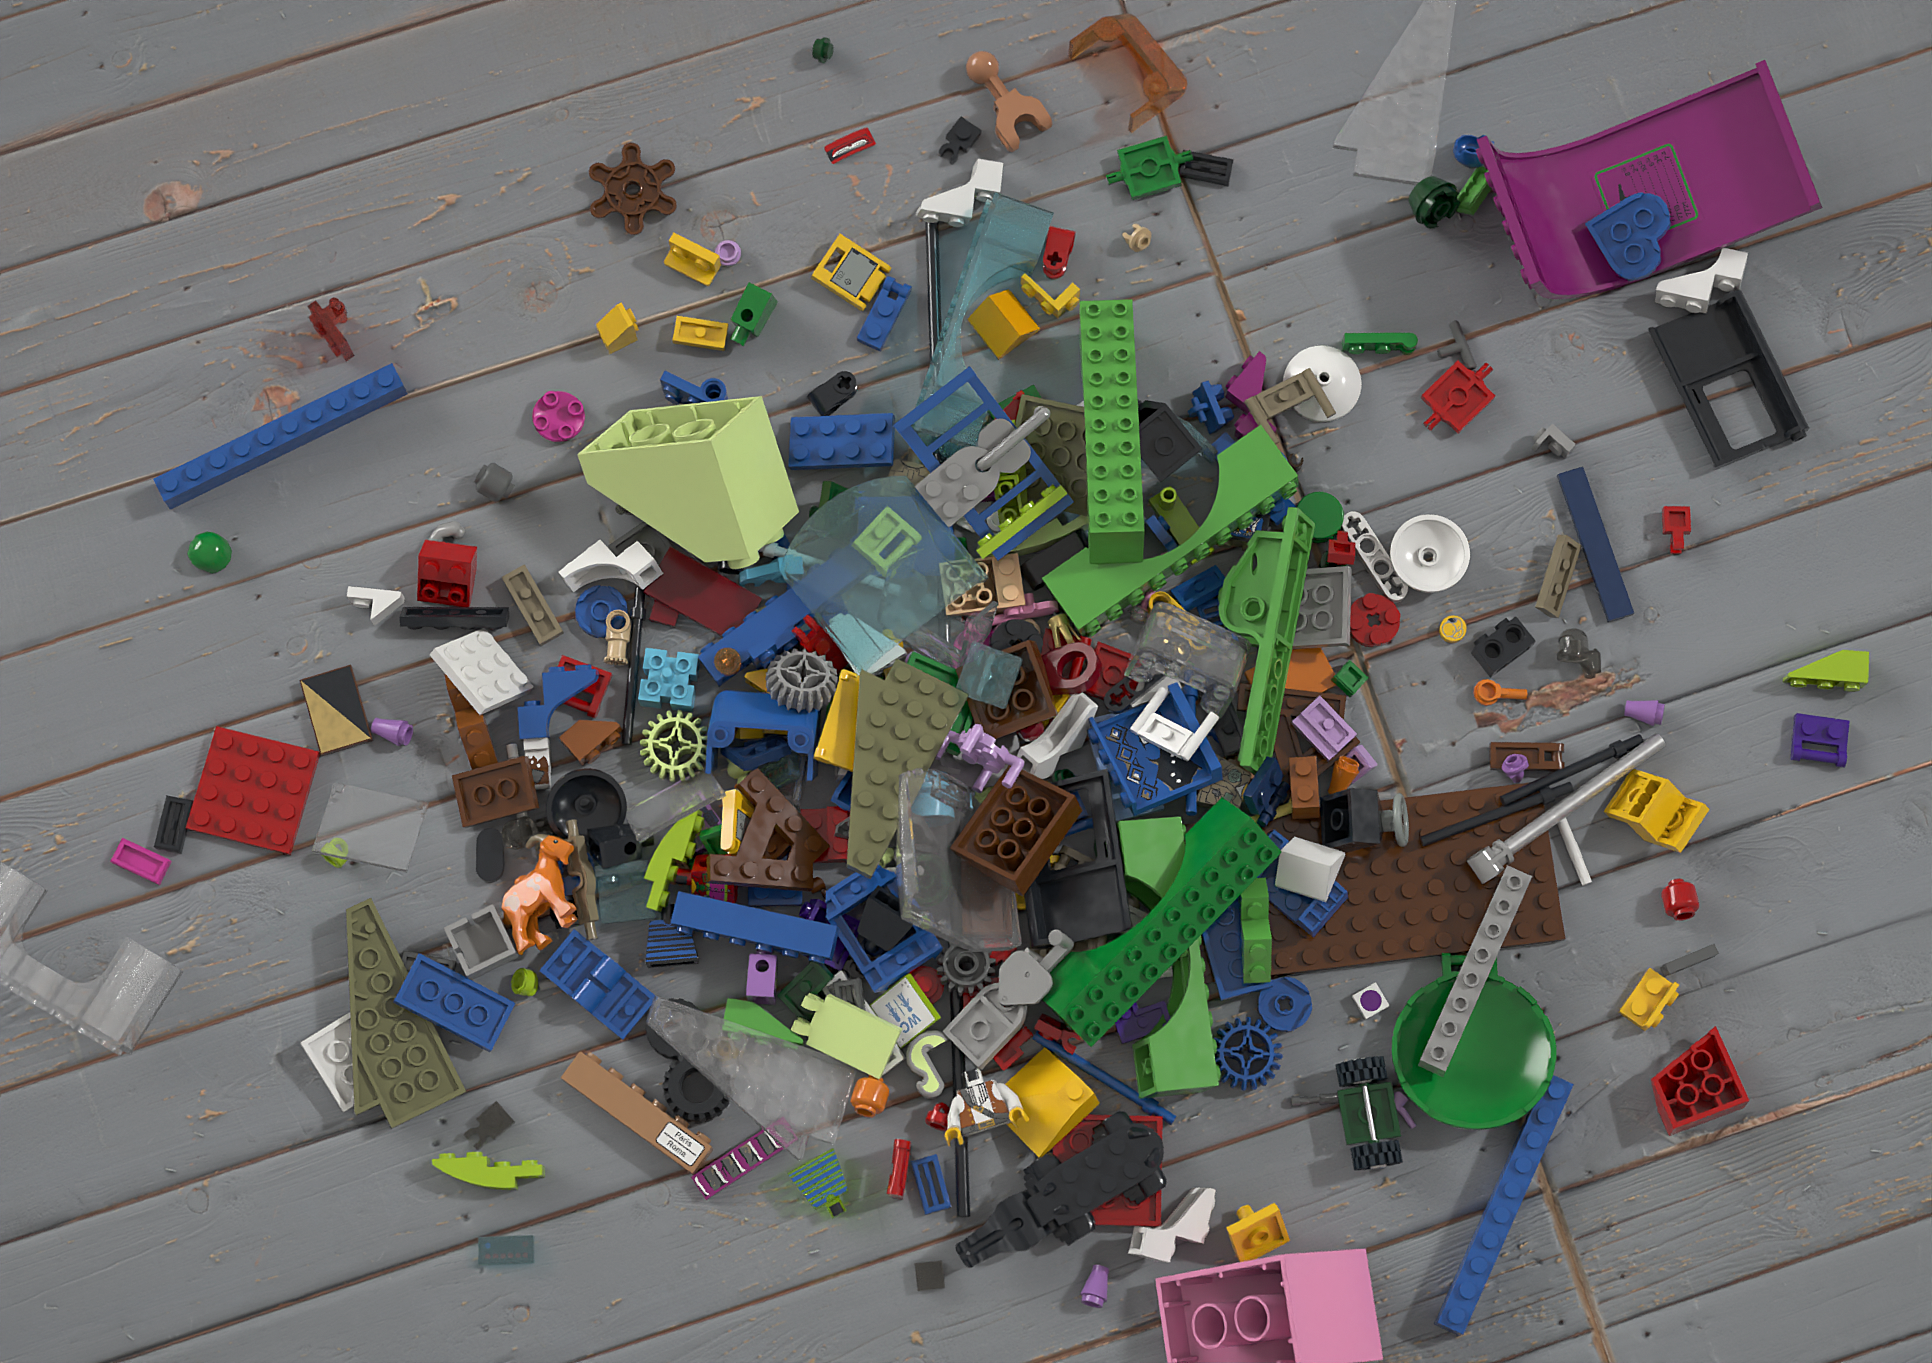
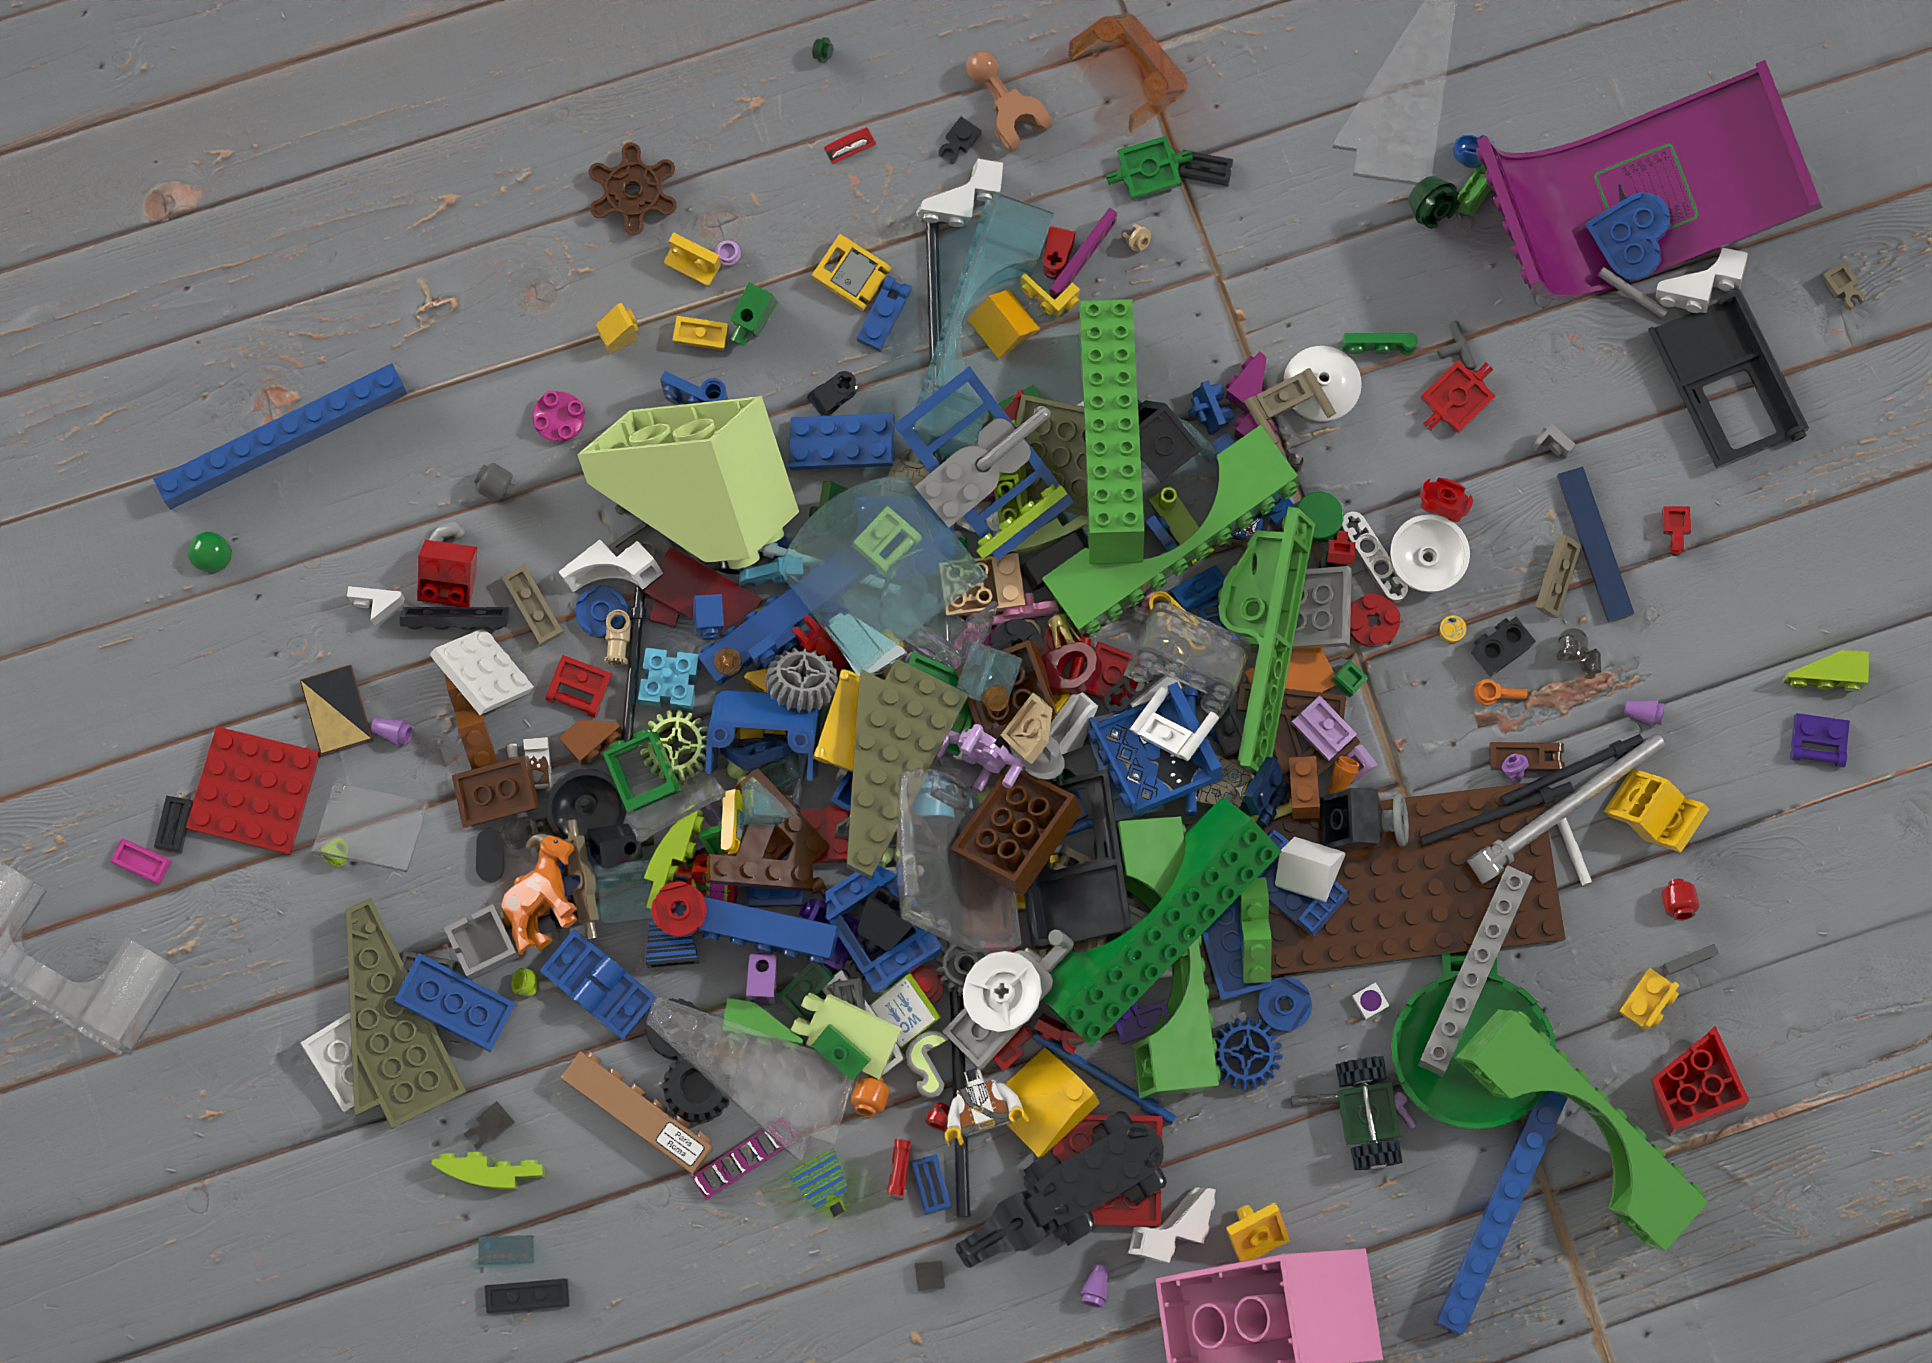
clear red plate [307,297,354,362] -> none
blue arch [517,665,599,740] -> none
none -> black tile [485,1278,570,1314]
none -> green window [603,729,682,813]
none -> red plate [651,881,707,937]
none -> blue brick [692,594,724,640]
none -> clear light blue slope [741,776,792,825]
none -> green plate [811,1024,871,1081]
none -> white piece [963,951,1042,1032]
none -> clear orange plate [982,685,1010,711]
none -> tan plate [1001,693,1052,764]
none -> light grey piece [1010,736,1064,780]
none -> magenta tile [1049,207,1117,300]
none -> red plate [1420,478,1473,522]
none -> bright green arch [1455,1010,1709,1251]
none -> light grey bar [1597,267,1668,318]
none -> dark tan plate [1821,261,1866,311]

